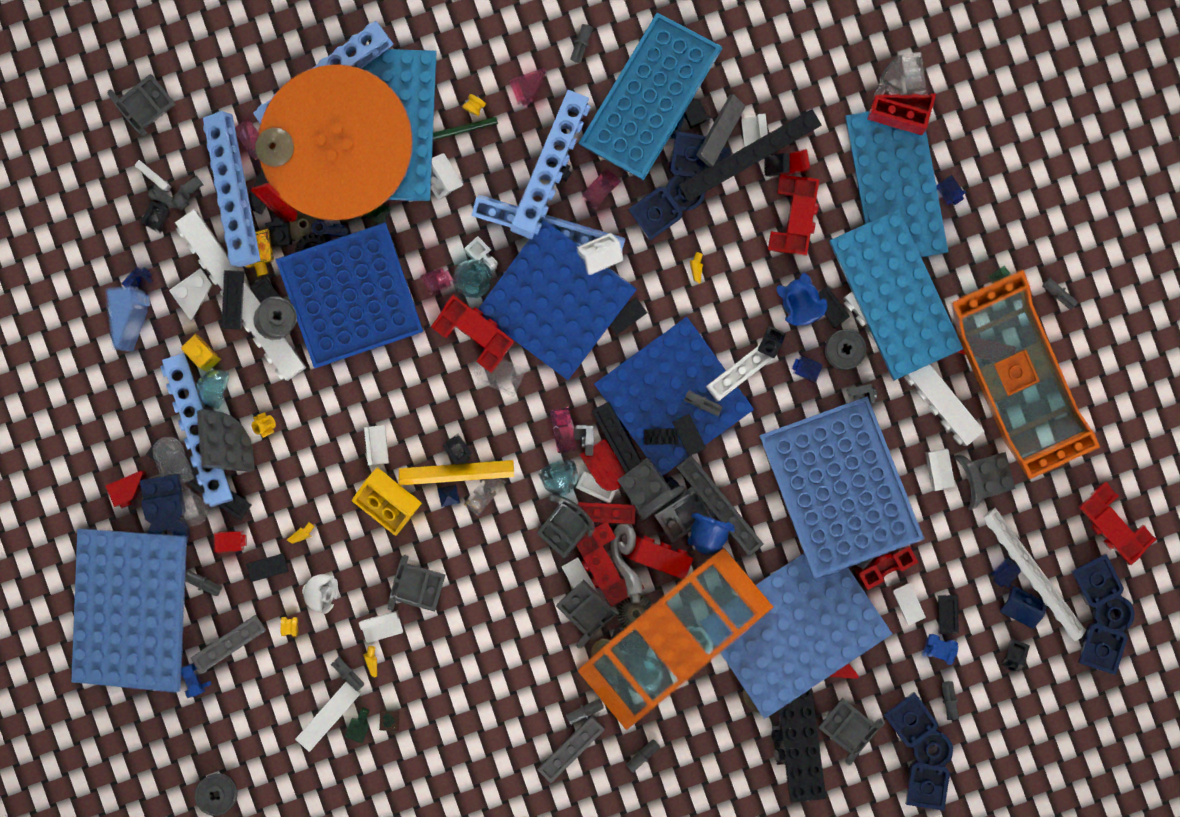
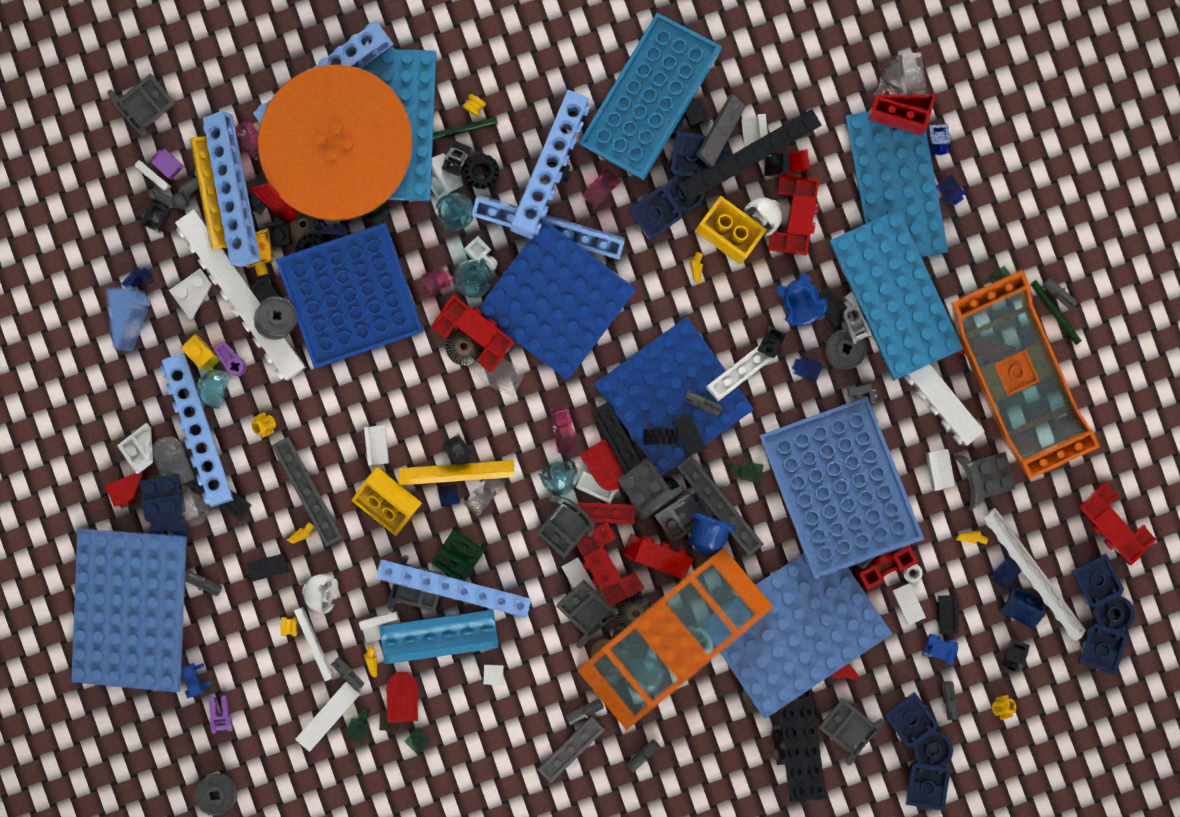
flat silver tile [191,615,266,674] -> none
dark grey plate [197,409,255,472] -> none
red slope [214,530,247,553] -> none
black plate [221,270,244,330] -> none
dark tan dish [255,128,294,167] -> none
clear pink slope [509,67,547,106] -> none
dark grey axle [570,24,593,63] -> none
dark grey bracket [574,425,594,456] -> none
white panel [577,233,623,275] -> none
black tile [610,297,648,335] -> none
light grey plant [610,524,643,604] -> none
none -> white wing [117,423,153,474]
none -> medium lavender brick [151,149,185,180]
none -> yellow tile [190,136,227,250]
none -> medium lavender piece [209,695,233,734]
none -> medium lavender piece [214,342,247,376]
none -> dark grey plate [271,436,344,547]
none -> white tile [294,607,334,681]
none -> light blue brick [376,559,531,618]
none -> dark azure plate [379,609,499,664]
none -> red window [386,672,418,723]
none -> clear green plate [404,727,432,755]
none -> dark green slope [431,529,485,581]
none -> clear light blue cylinder [436,192,474,232]
none -> black window [442,140,471,176]
none -> dish [445,329,483,366]
none -> black tyre [464,153,499,189]
none -> white tile [484,664,504,685]
none -> yellow slope [695,196,767,265]
none -> clear green plate [728,461,764,483]
none -> white cylinder [744,197,782,236]
none -> light grey piece [843,306,872,345]
none -> white plate [903,564,923,583]
none -> clear blue bracket [928,124,951,155]
none -> yellow bar [956,530,989,545]
none -> yellow gear [992,695,1016,720]
none -> dark green piece [1030,280,1082,345]

